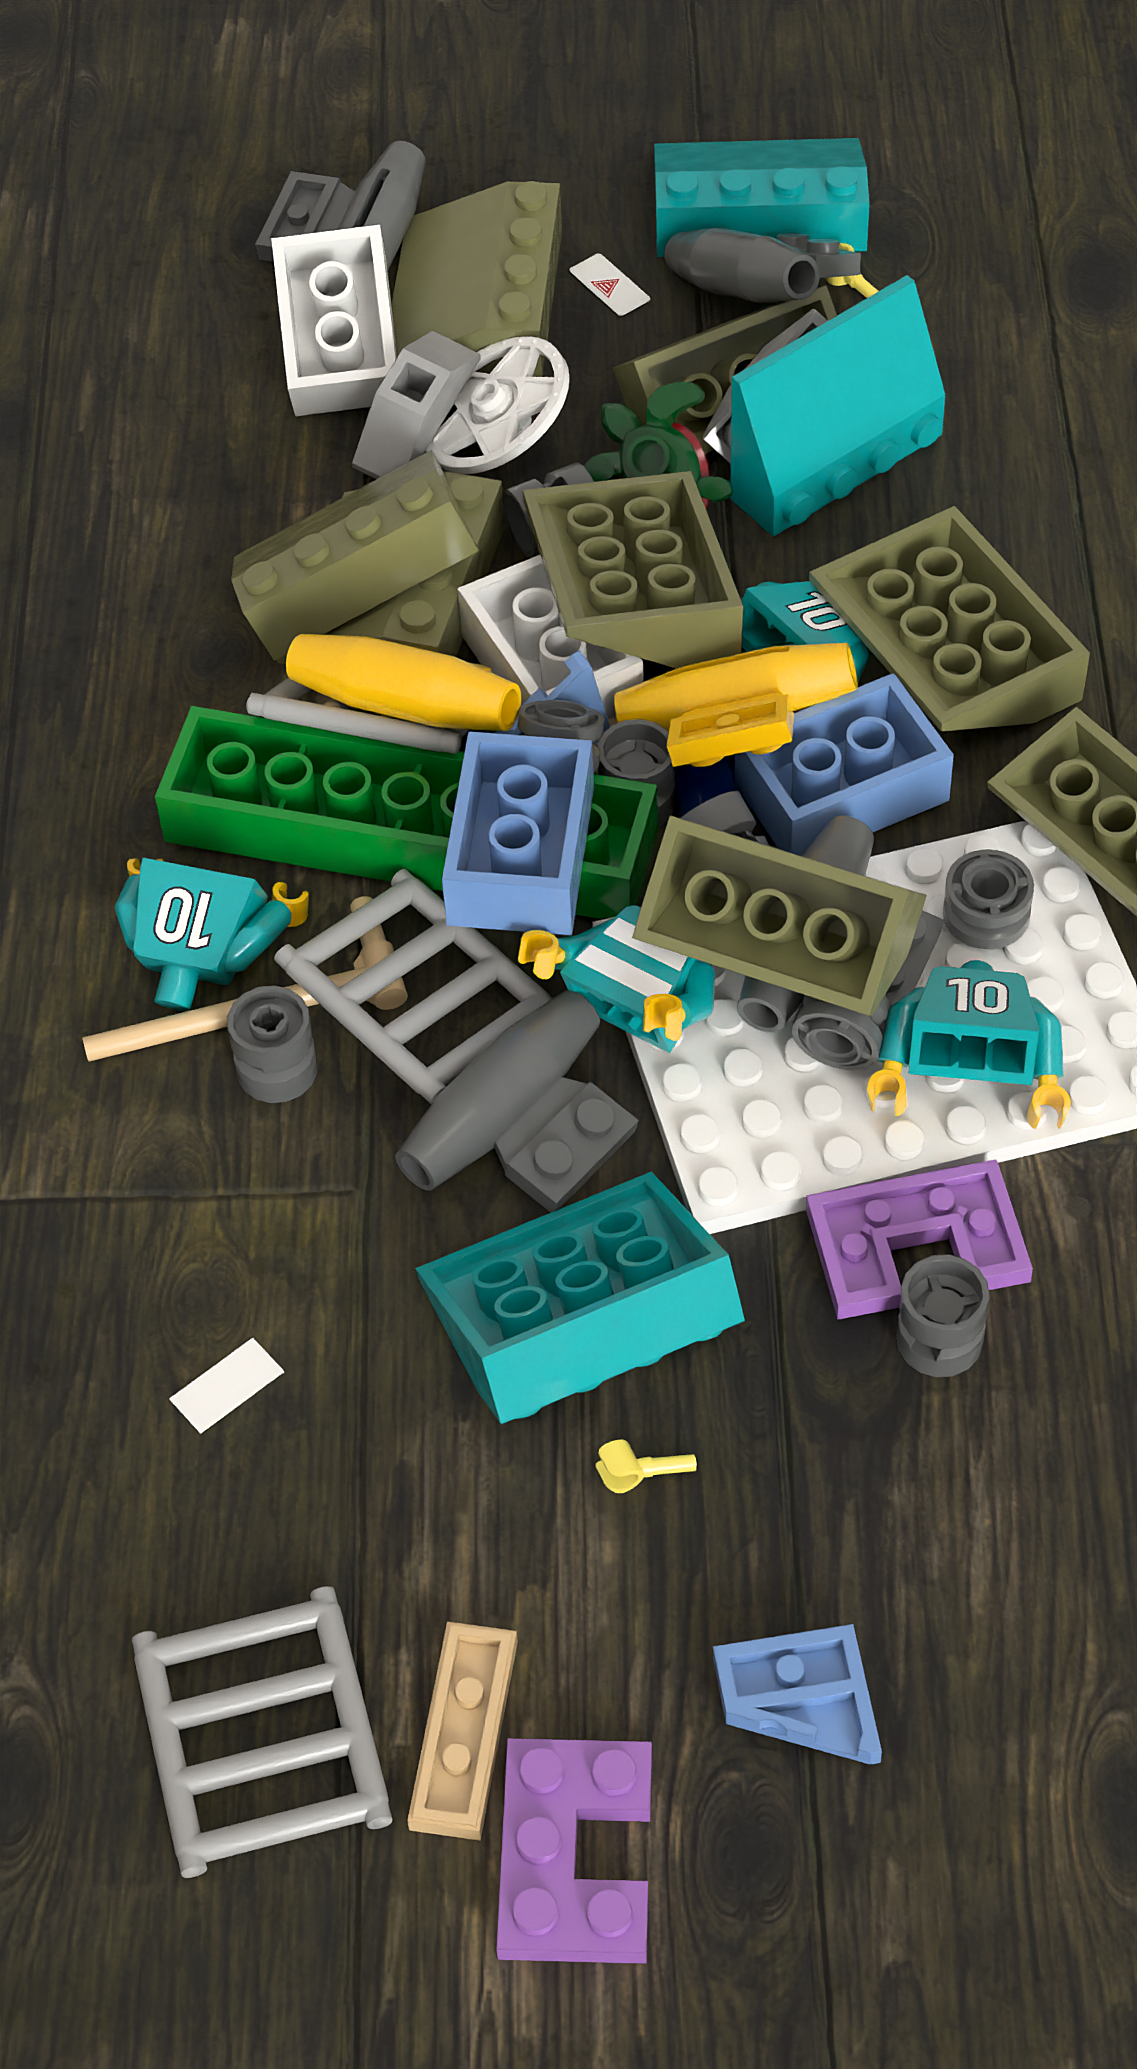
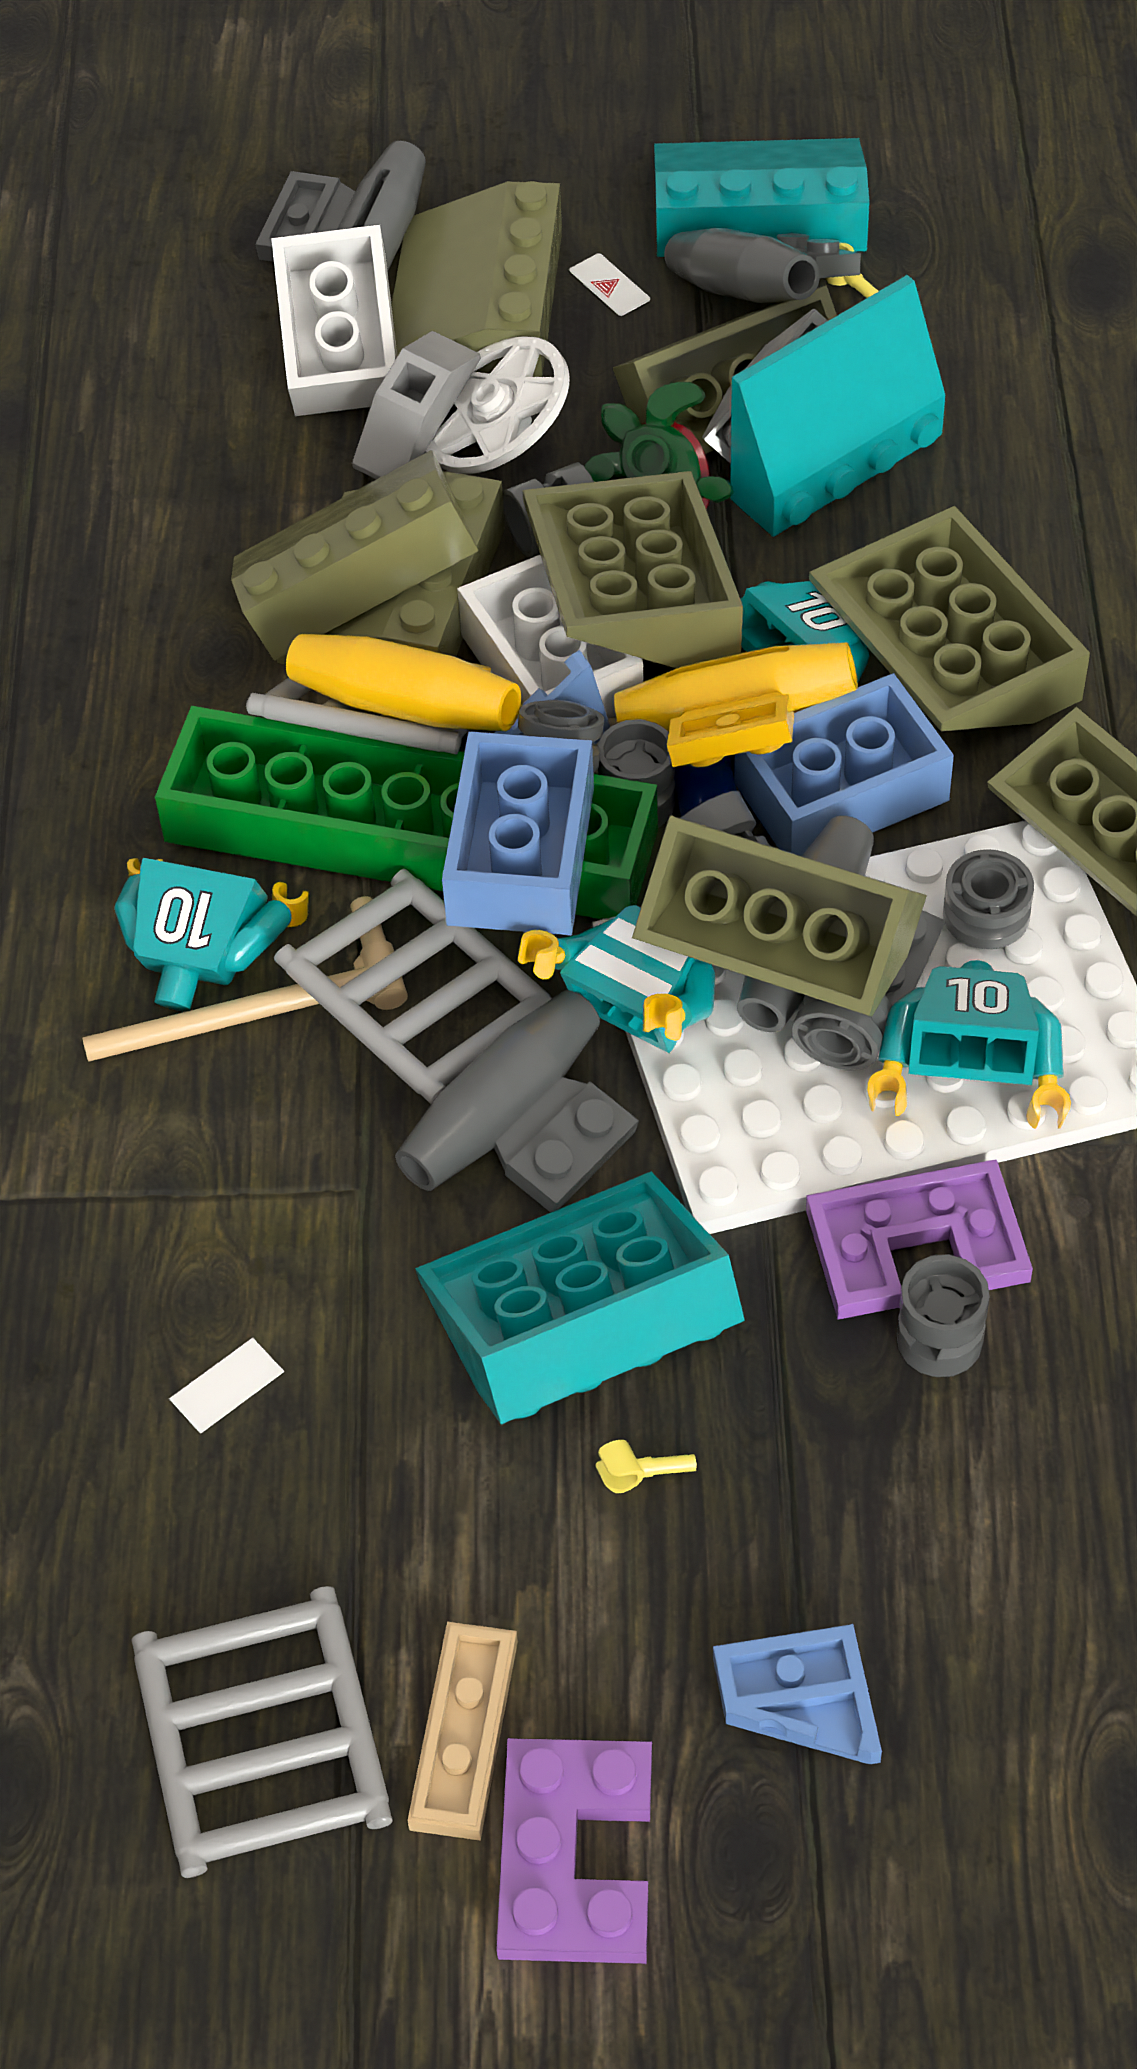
dark grey wheel [227,985,317,1103] -> none

